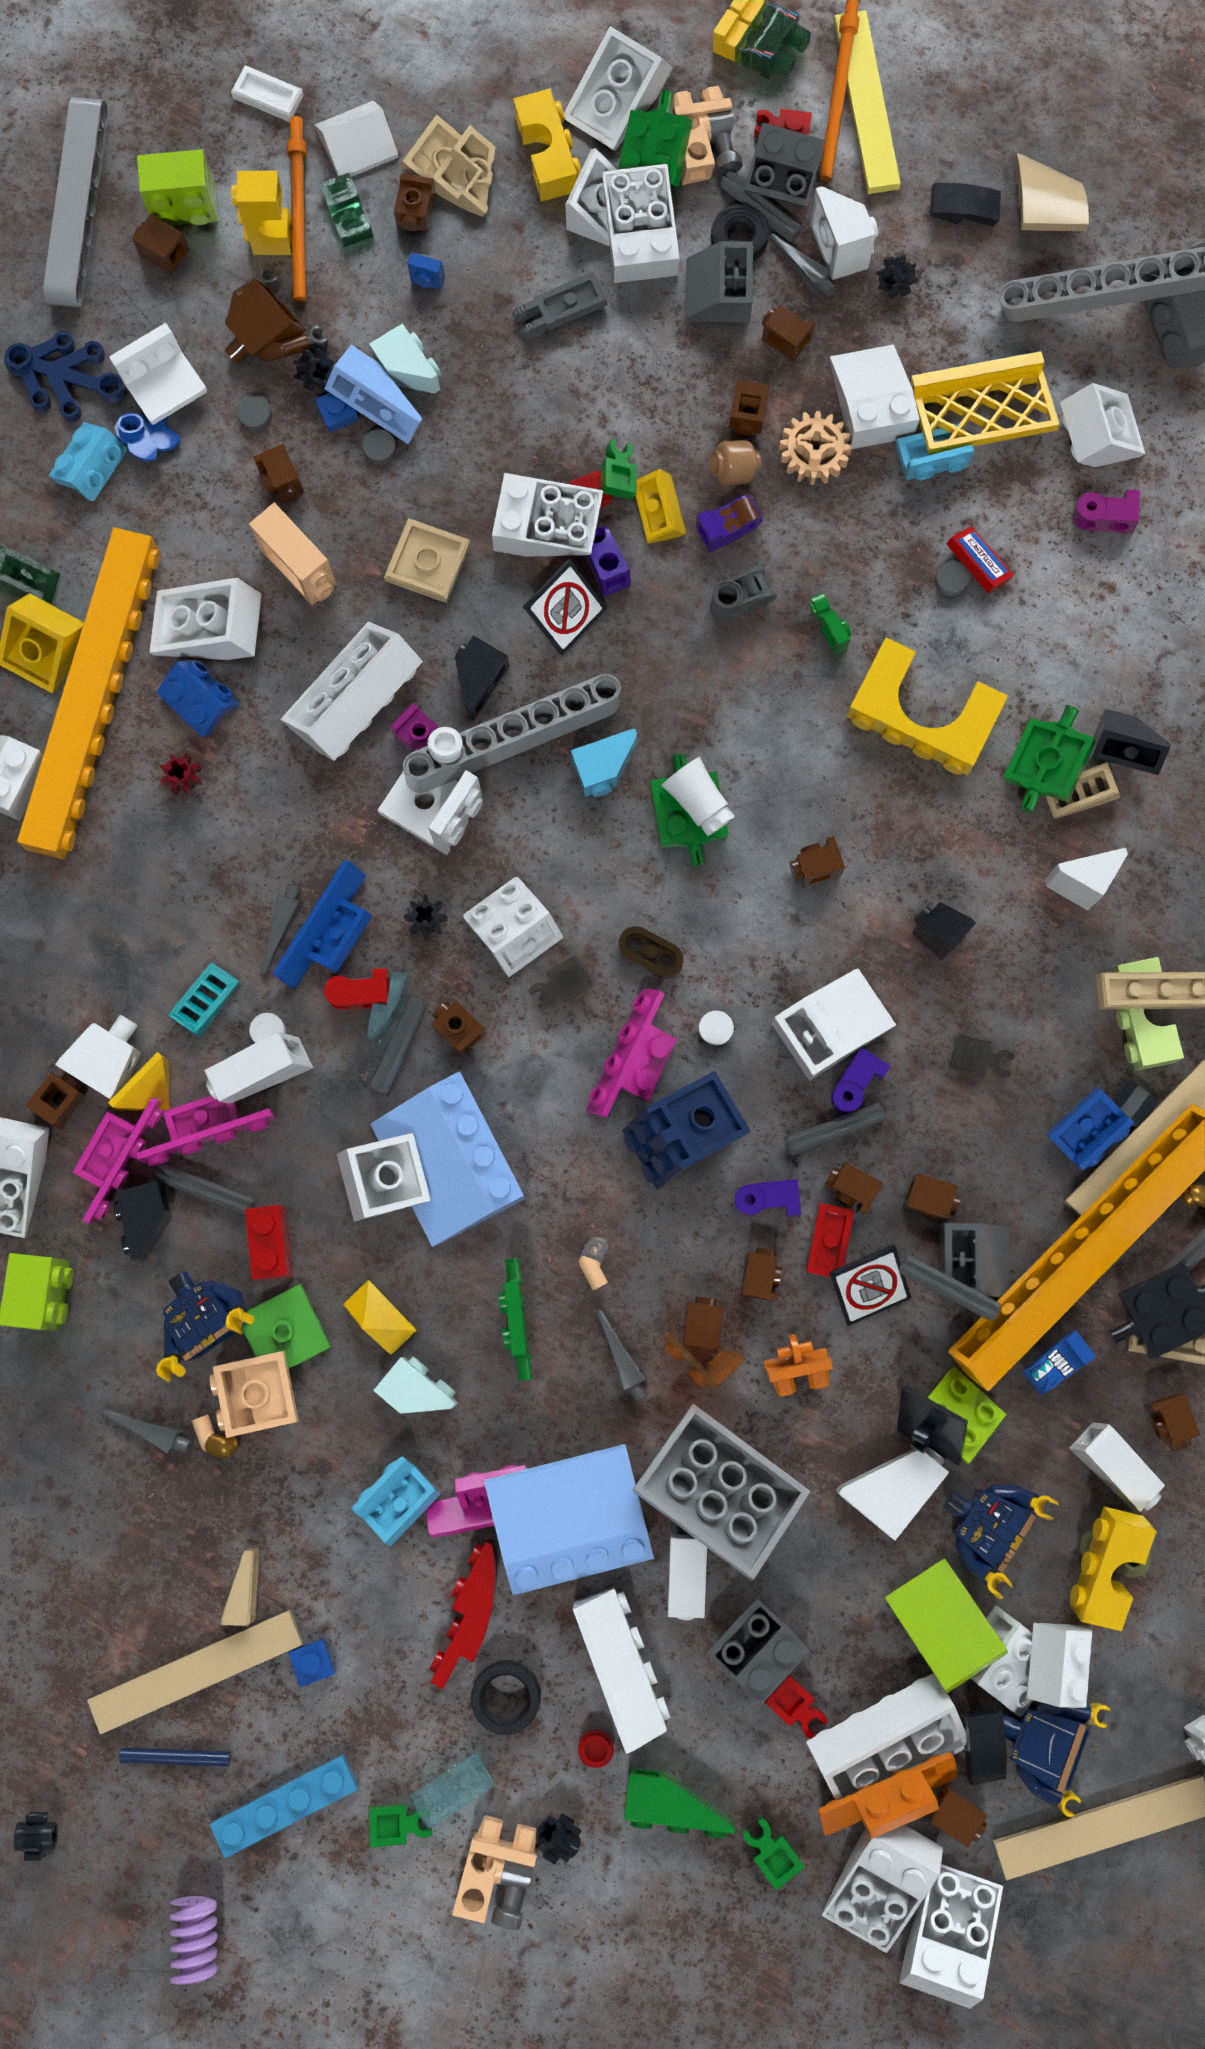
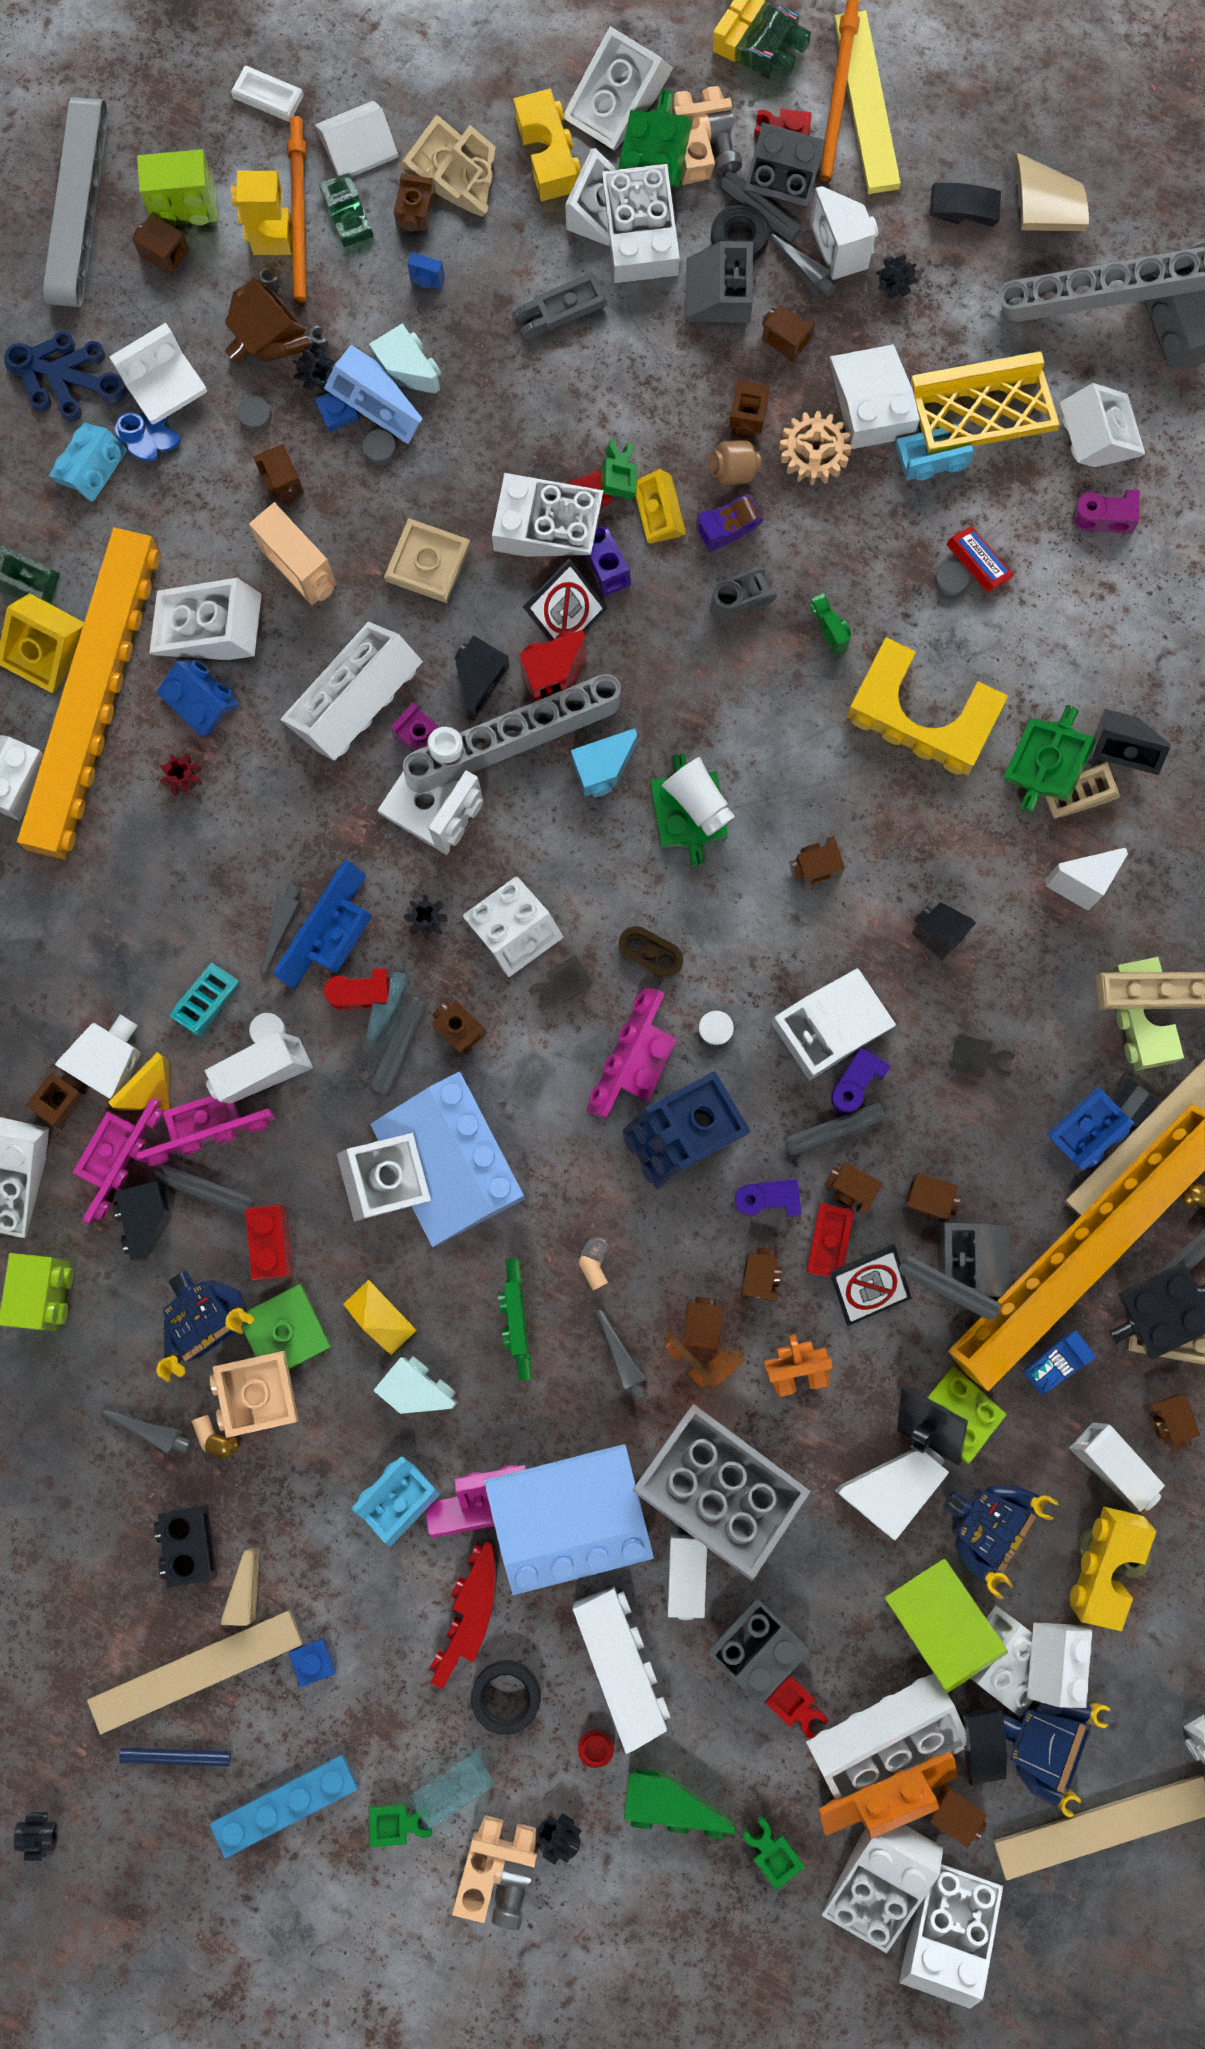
lavender piece [169,1896,218,1985] -> none
none -> black brick [154,1505,217,1587]
none -> red slope [519,629,586,702]

